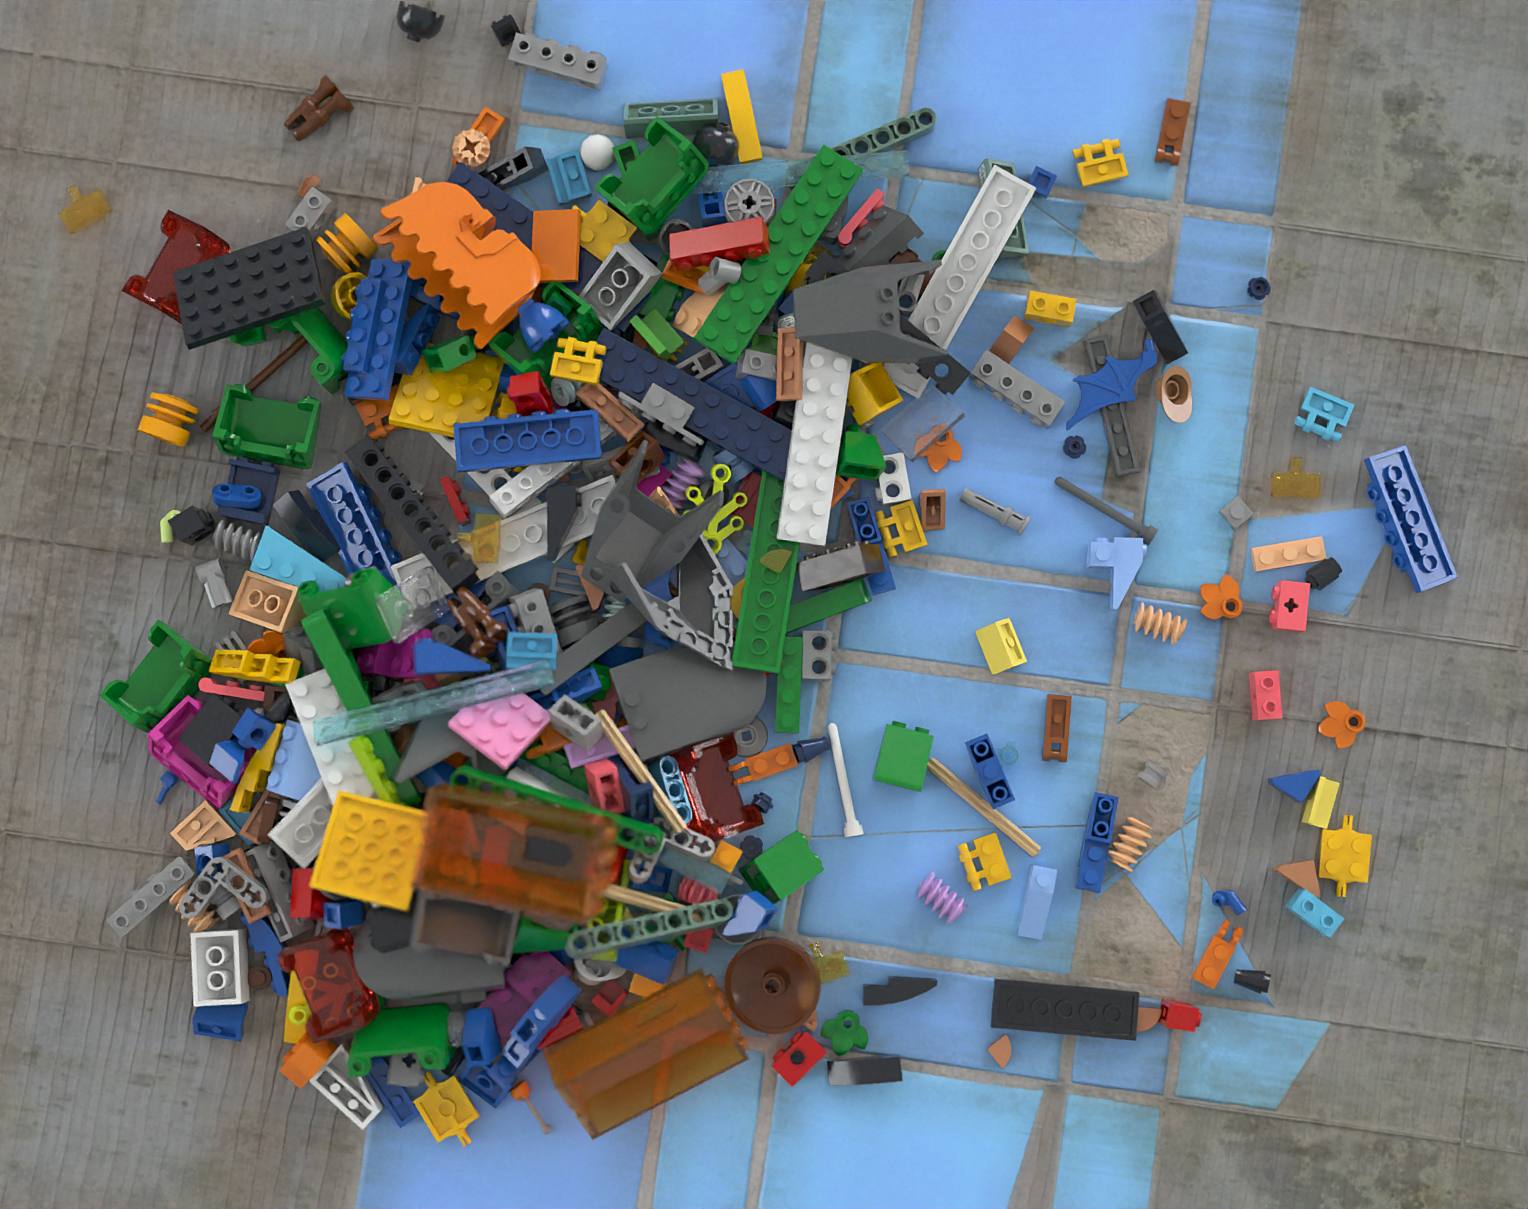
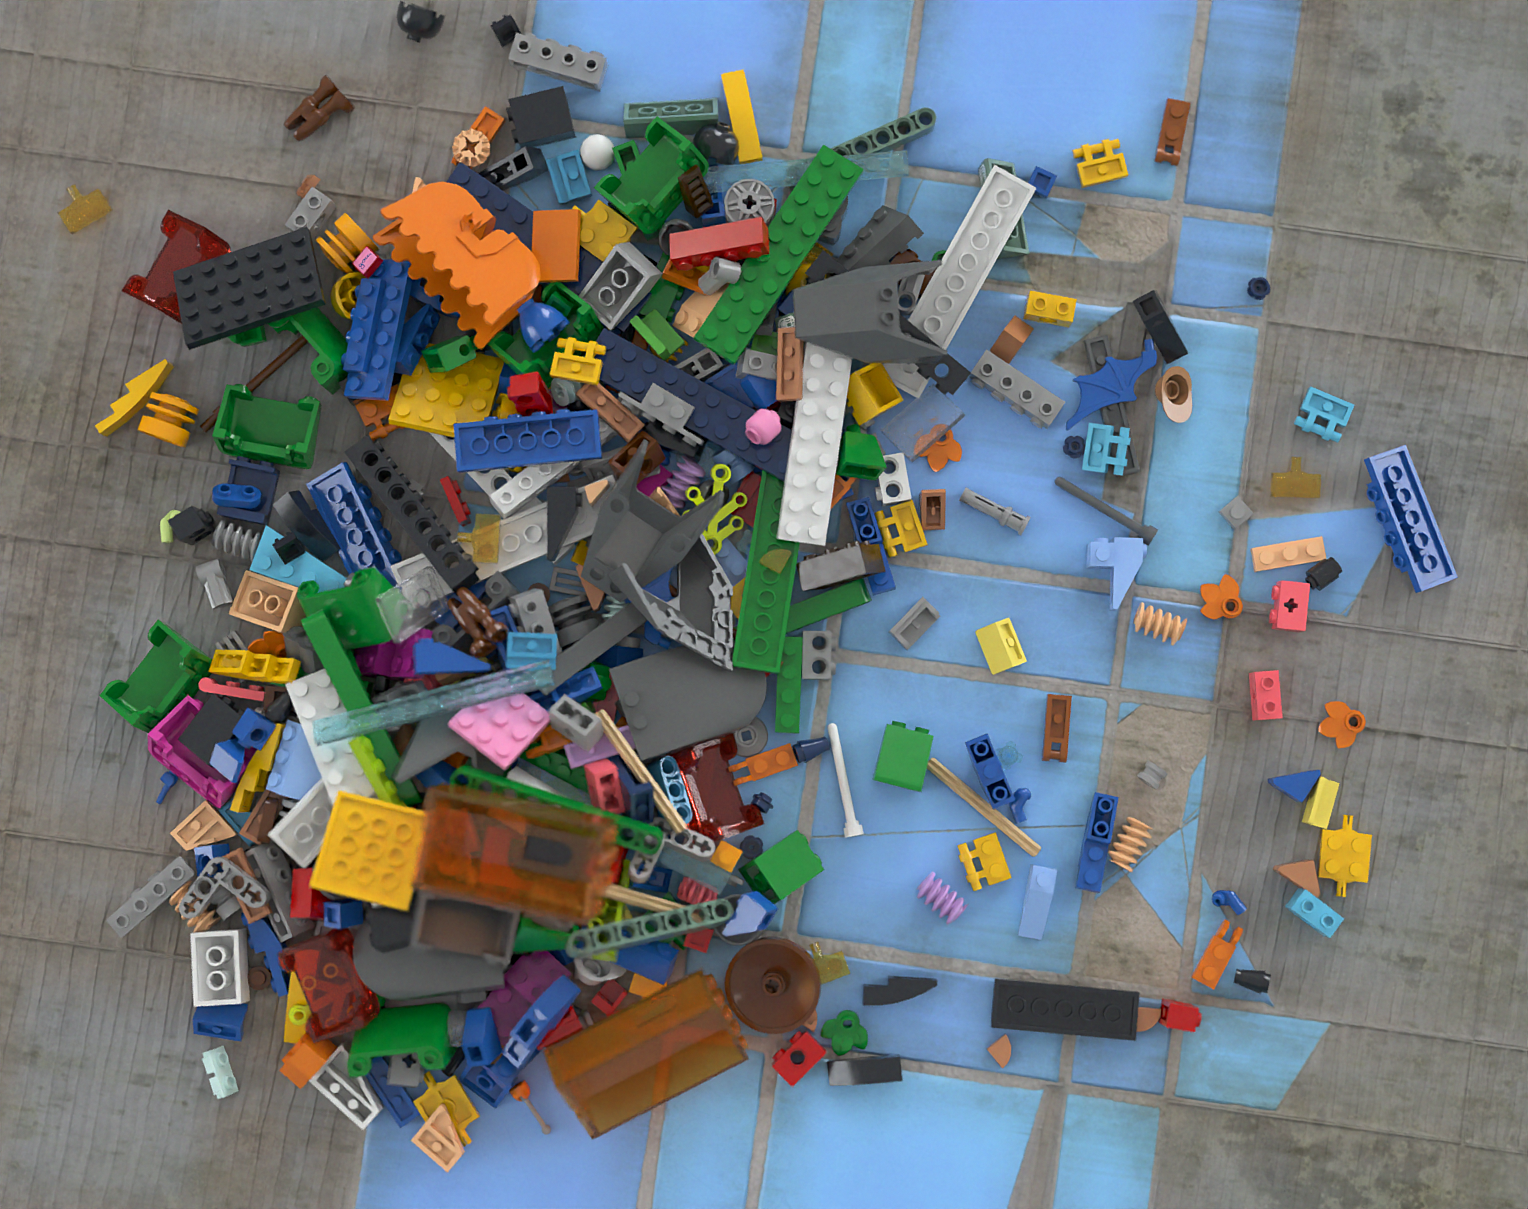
coral plate [837,188,885,249] -> none
none -> yellow slope [95,359,174,437]
none -> light aqua hinge [201,1045,239,1099]
none -> black tile [272,532,306,565]
none -> tile [352,246,383,279]
none -> light nougat wing [411,1103,465,1172]
none -> black brick [506,86,576,148]
none -> light nougat slope [584,479,610,507]
none -> dark brown slope [678,164,714,218]
none -> bright pink head [745,409,781,445]
none -> light grey hinge [889,597,940,650]
none -> blue arm [1009,788,1031,824]
none -> medium azure plate [1082,423,1131,475]

